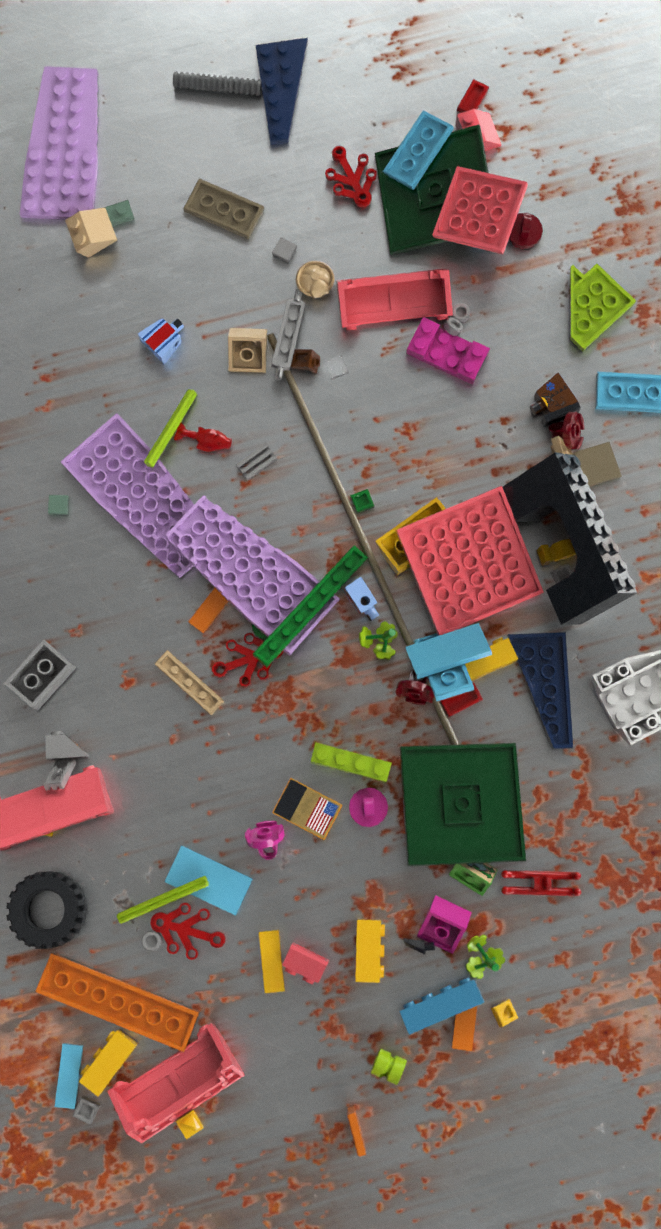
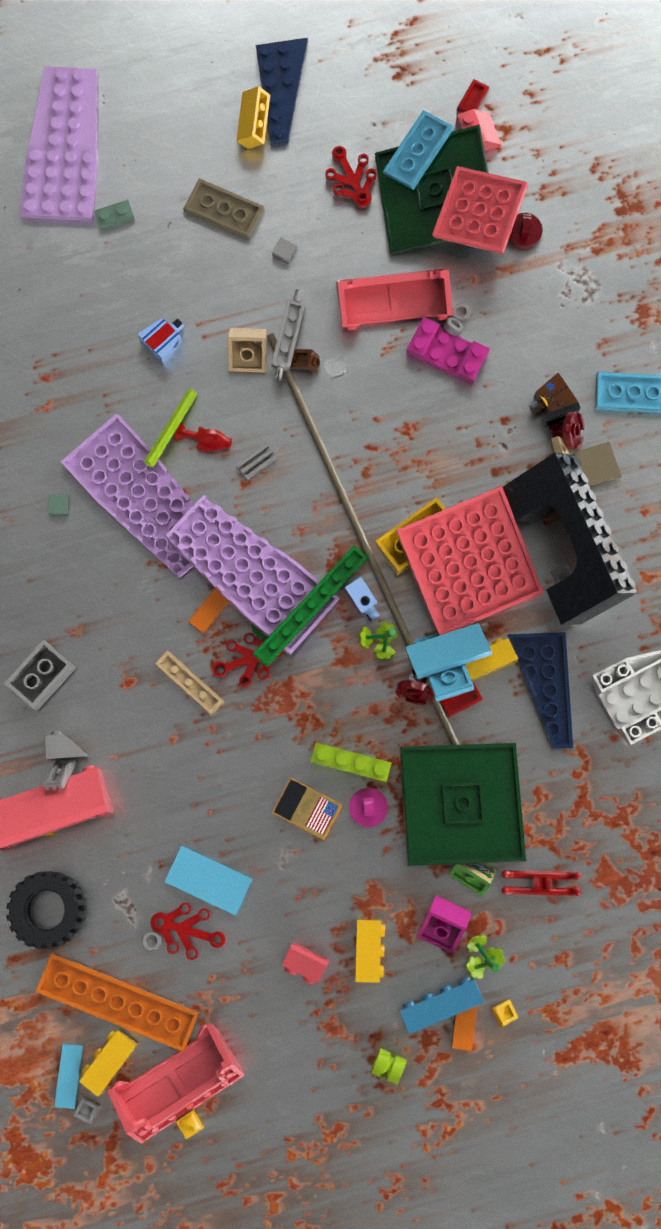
tan slope [65,208,117,258] -> none
lime axle [116,876,209,924] -> none
dark grey piece [173,71,262,96] -> none
dark pink tile [245,821,285,860] -> none
yellow tile [259,930,285,993] -> none
tan piece [296,261,334,299] -> none
orange tile [347,1106,366,1157] -> none
green tile [350,489,375,514] -> none
black bar [403,938,435,954] -> none
yellow leg [536,539,576,566] -> none
lime wing [570,264,636,351] -> none
none -> yellow brick [236,86,270,149]

